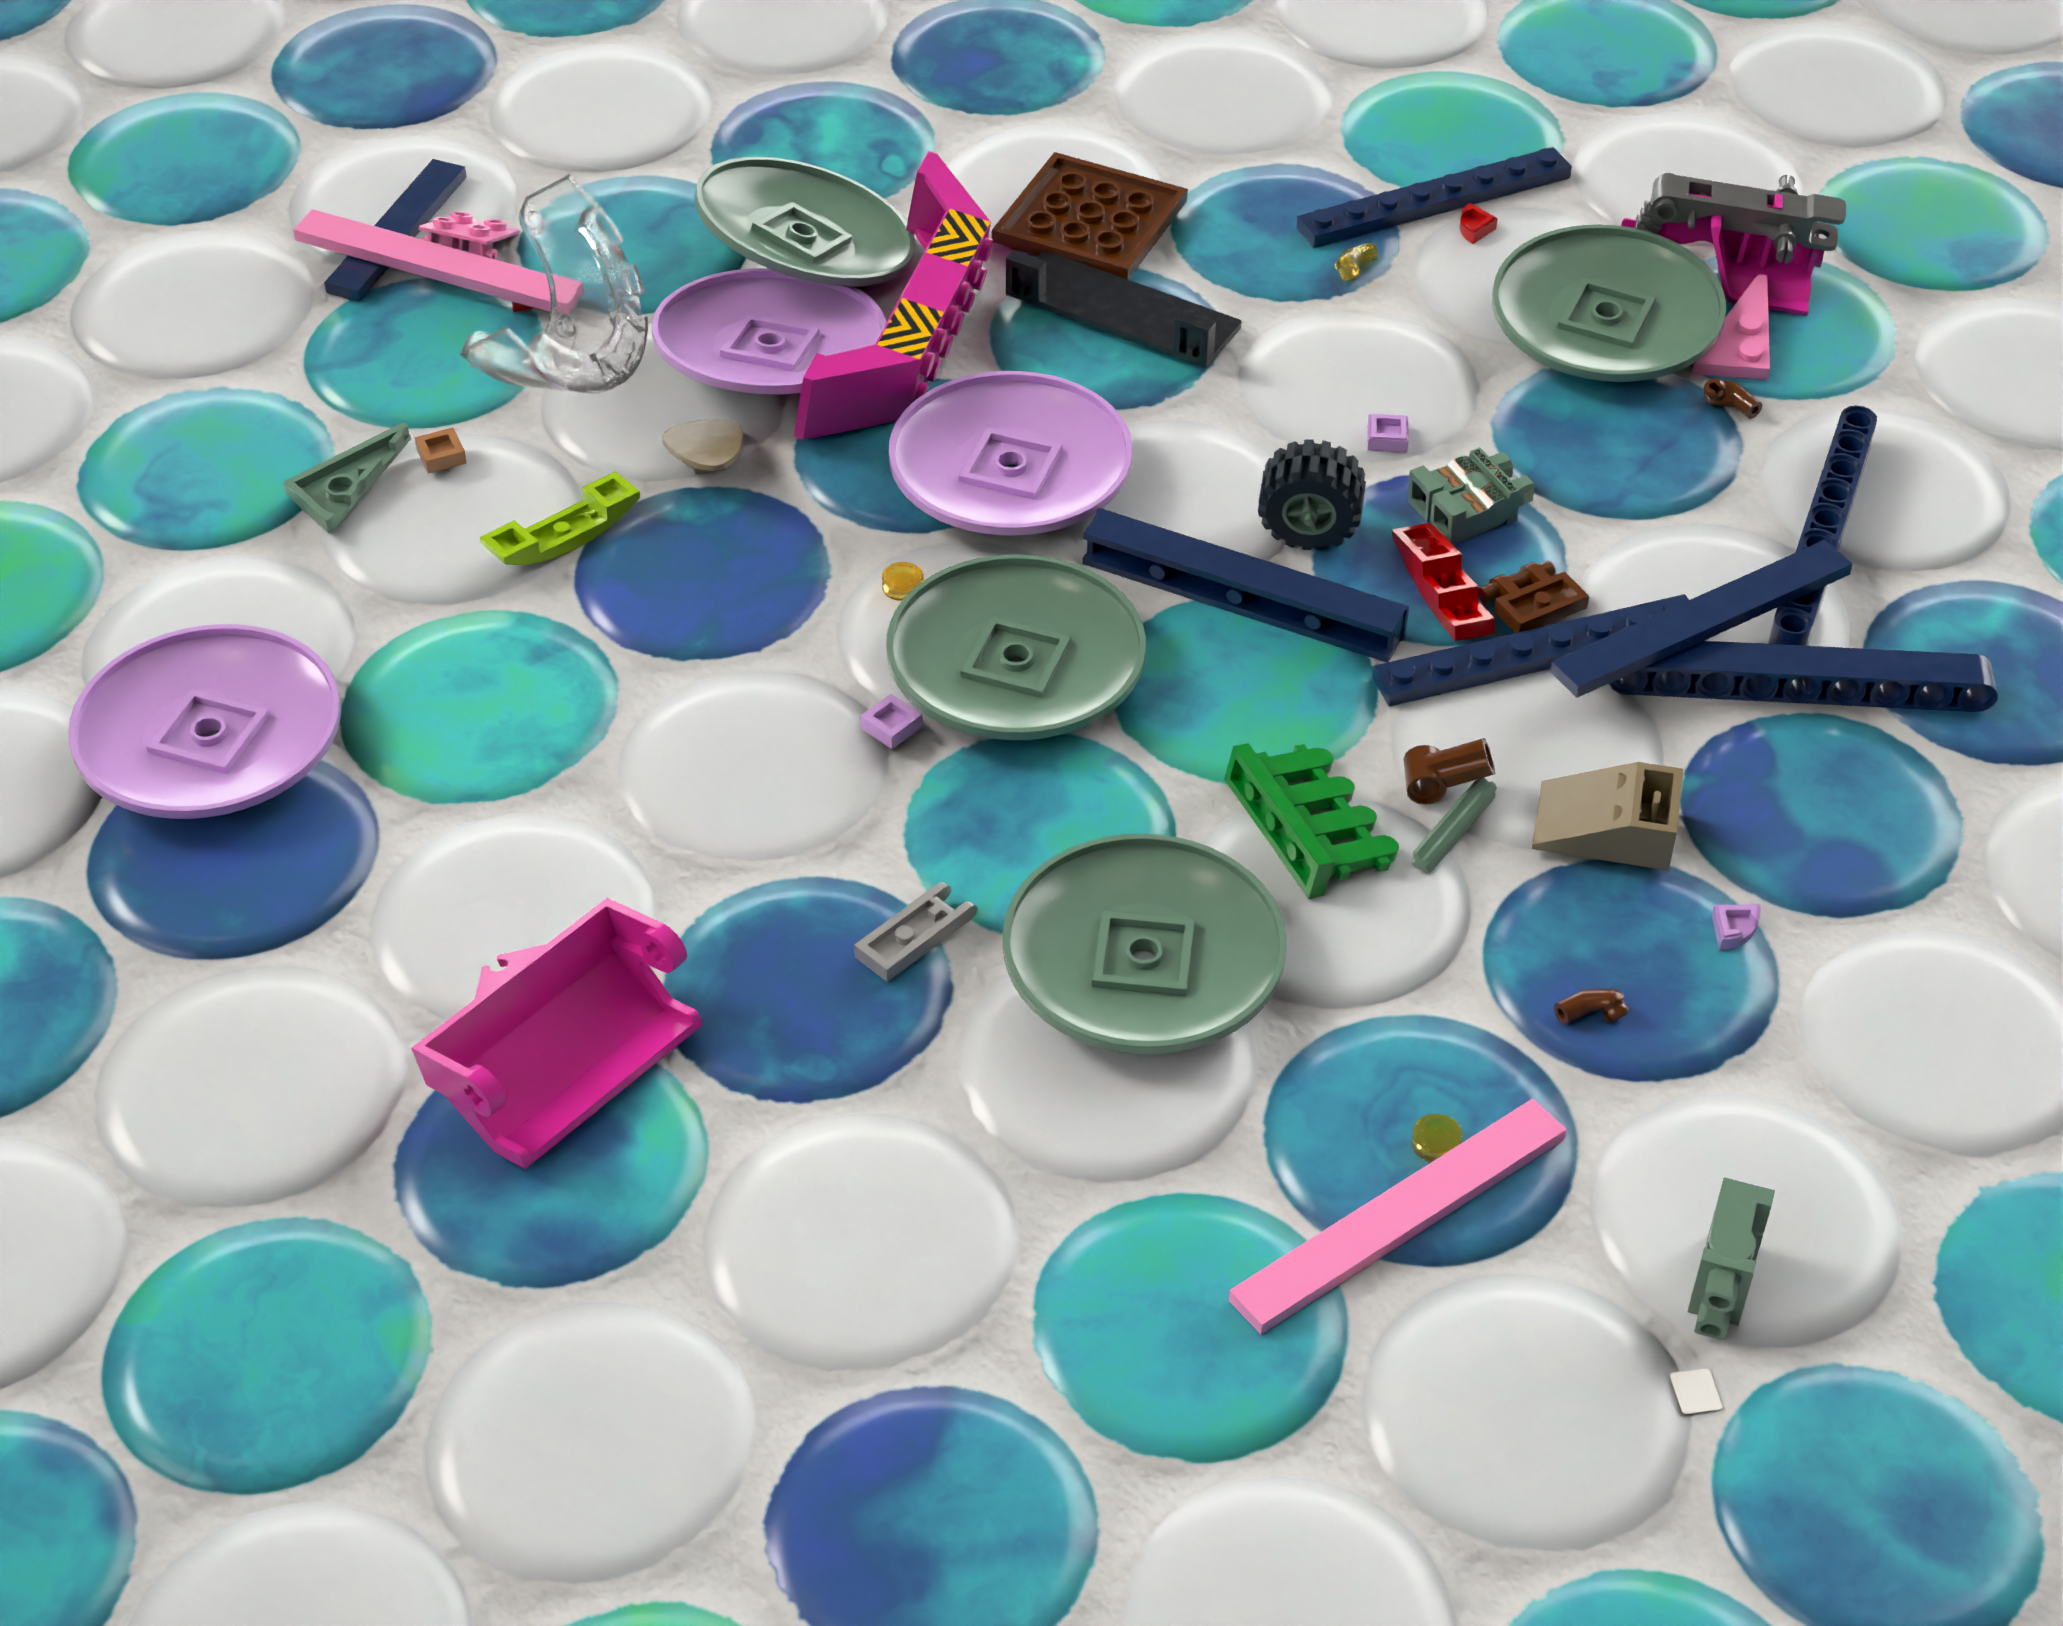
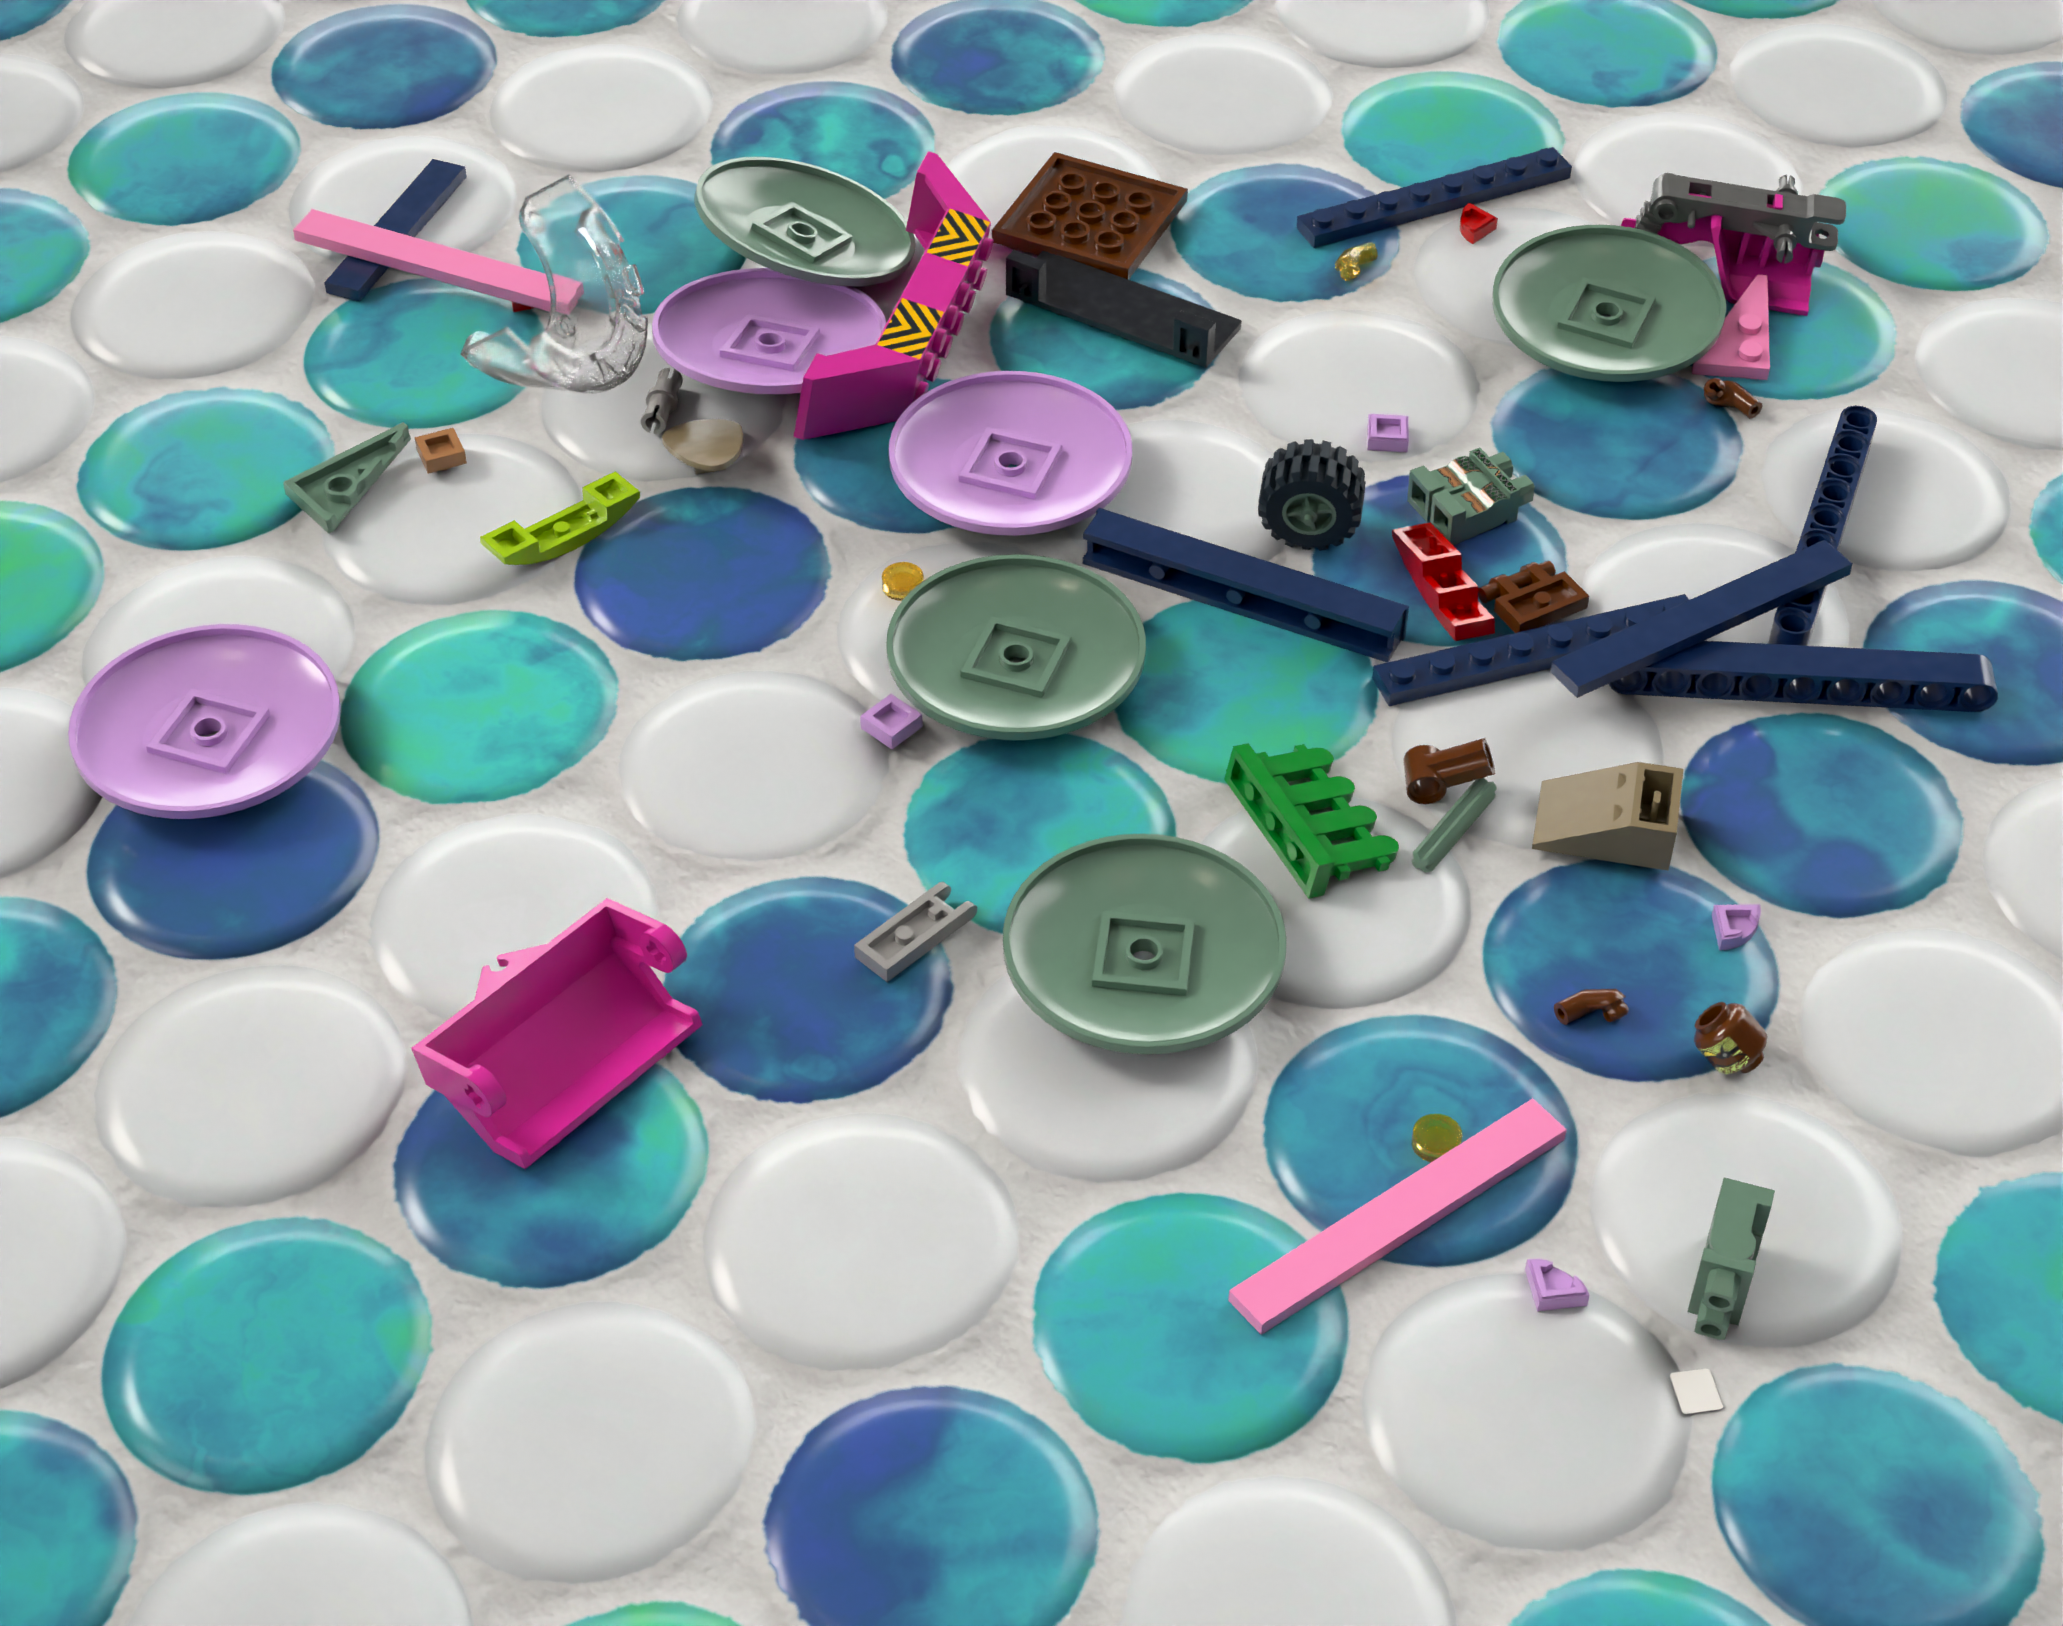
bright pink hinge [418,212,520,260] -> none
none -> light grey pin [641,368,683,434]
none -> lavender tile [1525,1259,1590,1311]
none -> reddish brown head [1694,1002,1768,1074]

